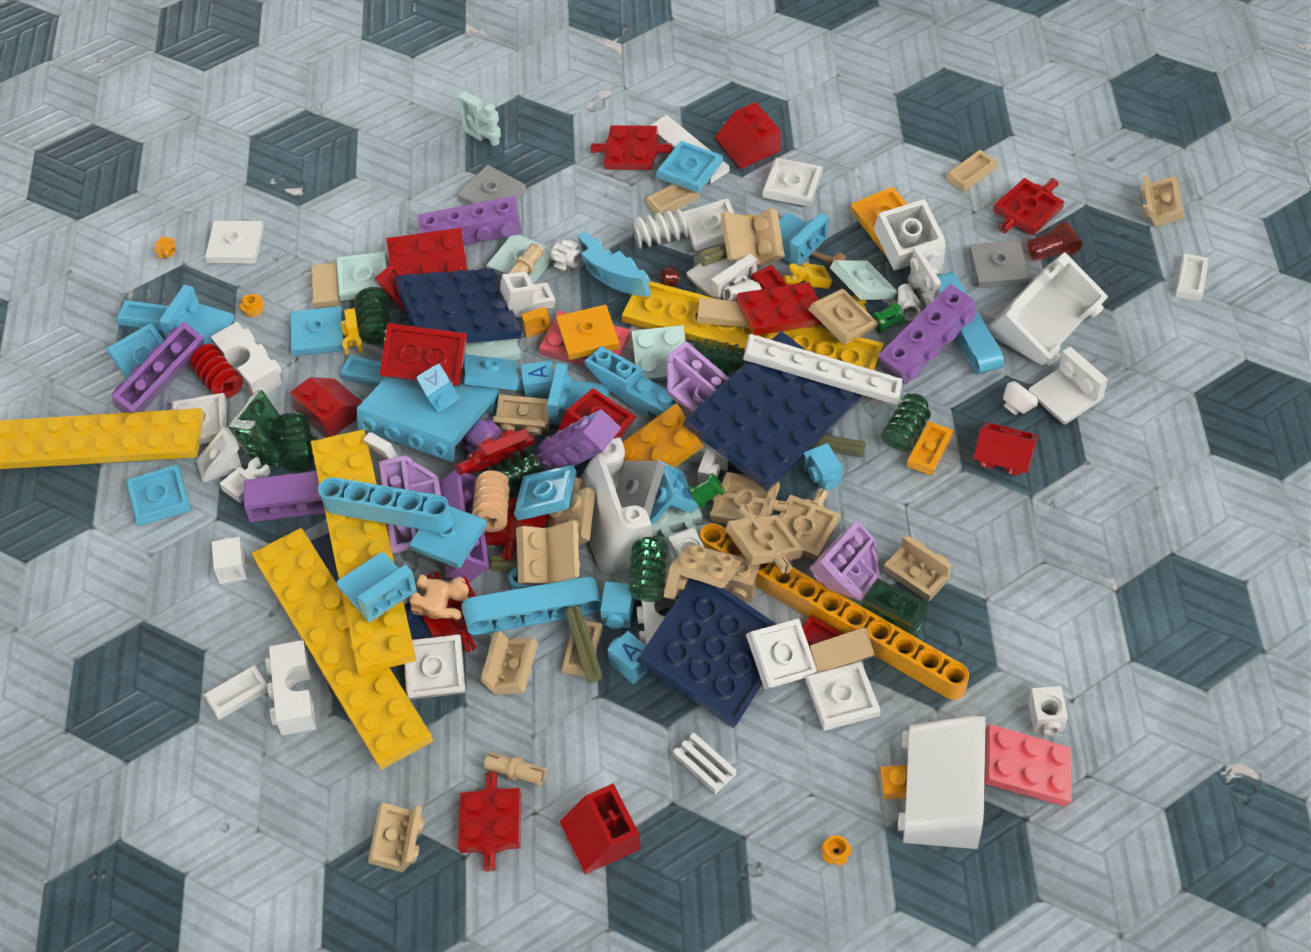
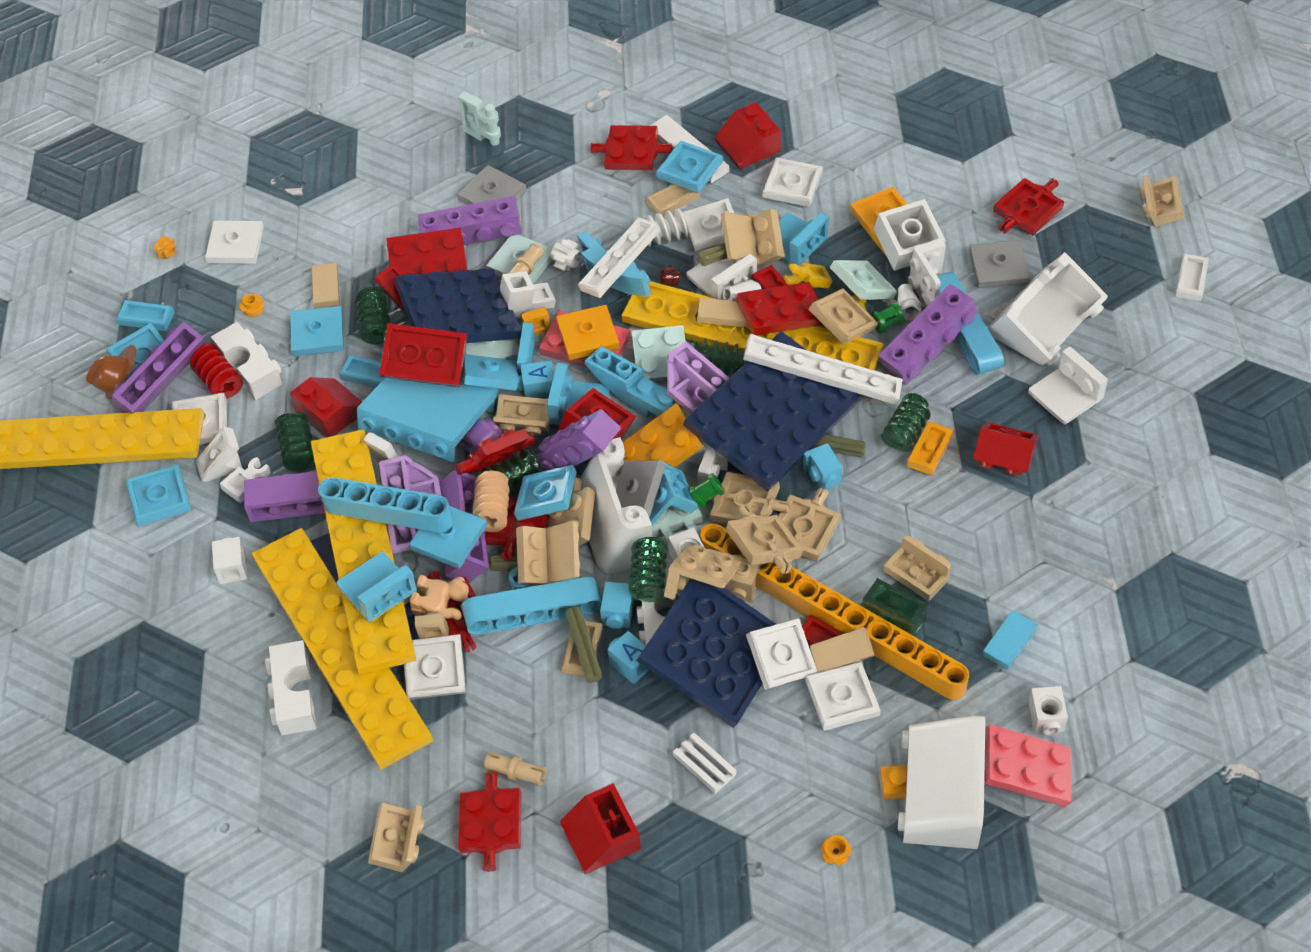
medium azure bracket [159,284,235,344] -> none
white tile [203,665,268,720] -> none
clear green bracket [228,389,287,467] -> none
light aqua plate [336,251,388,301] -> none
yellow plate [341,308,363,355] -> none
medium azure brick [416,363,461,413] -> none
tan bracket [481,631,538,695] -> none
lavender wedge [809,520,880,601] -> none
medium nougat hand [812,251,846,267] -> none
tan tile [946,150,998,192] -> none
white cone [1003,381,1038,415] -> none
clear red piece [1027,222,1083,261] -> none
none -> dark orange piece [86,345,137,399]
none -> tan plate [415,613,449,639]
none -> medium azure tile [517,322,535,376]
none -> white tile [578,218,660,298]
none -> medium azure tile [982,610,1038,671]

